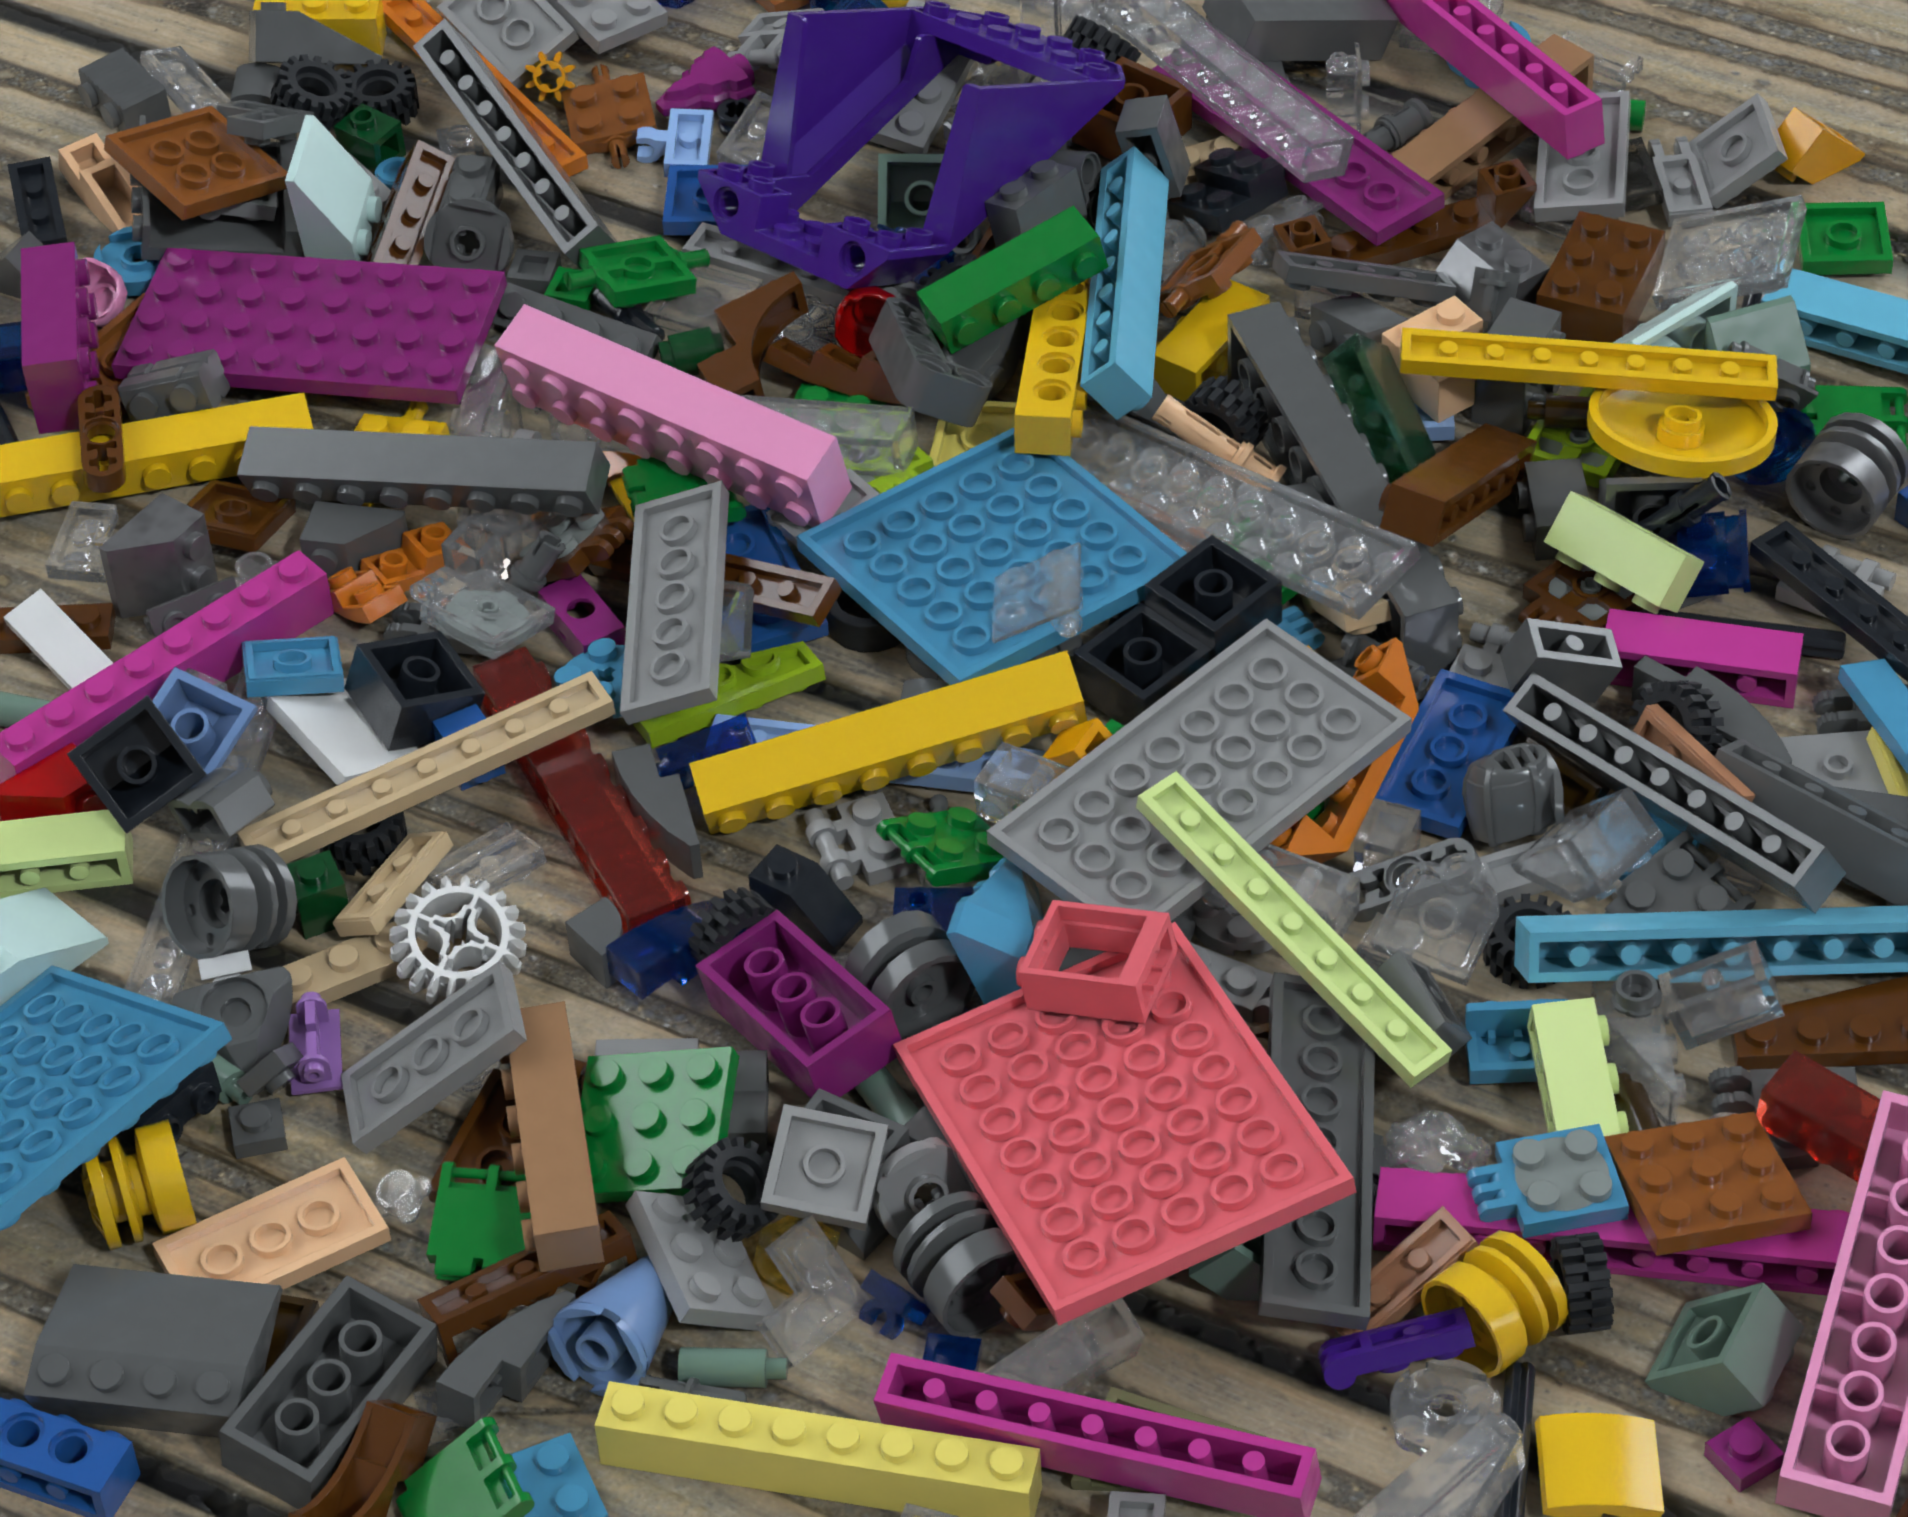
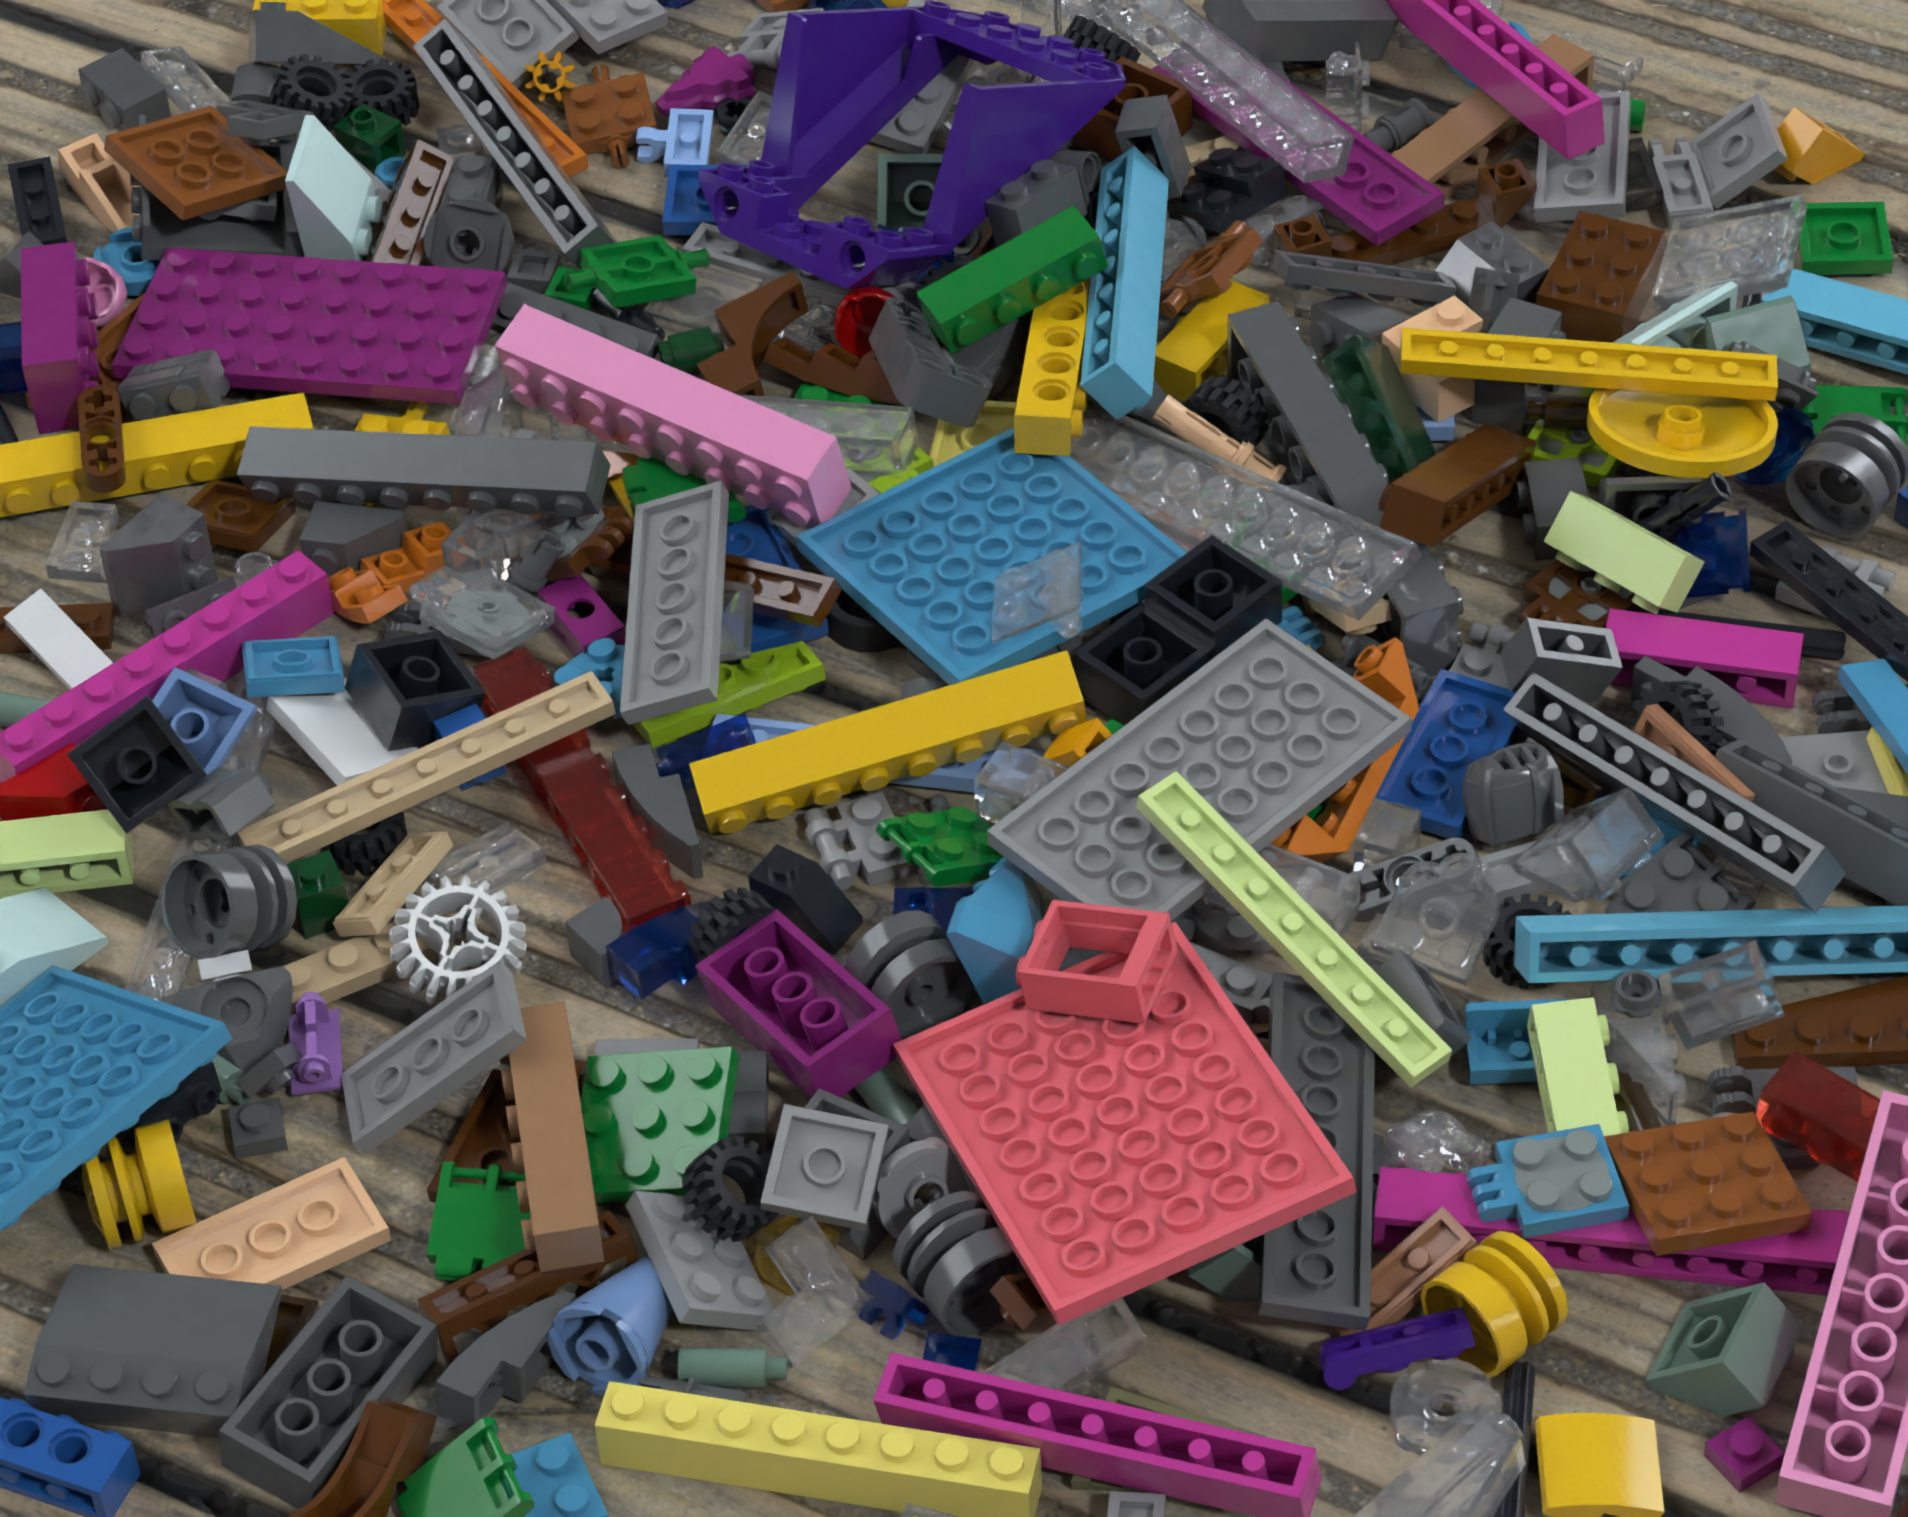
clear plate [374,1170,432,1225] -> none
black tyre [1550,1232,1614,1335] -> none

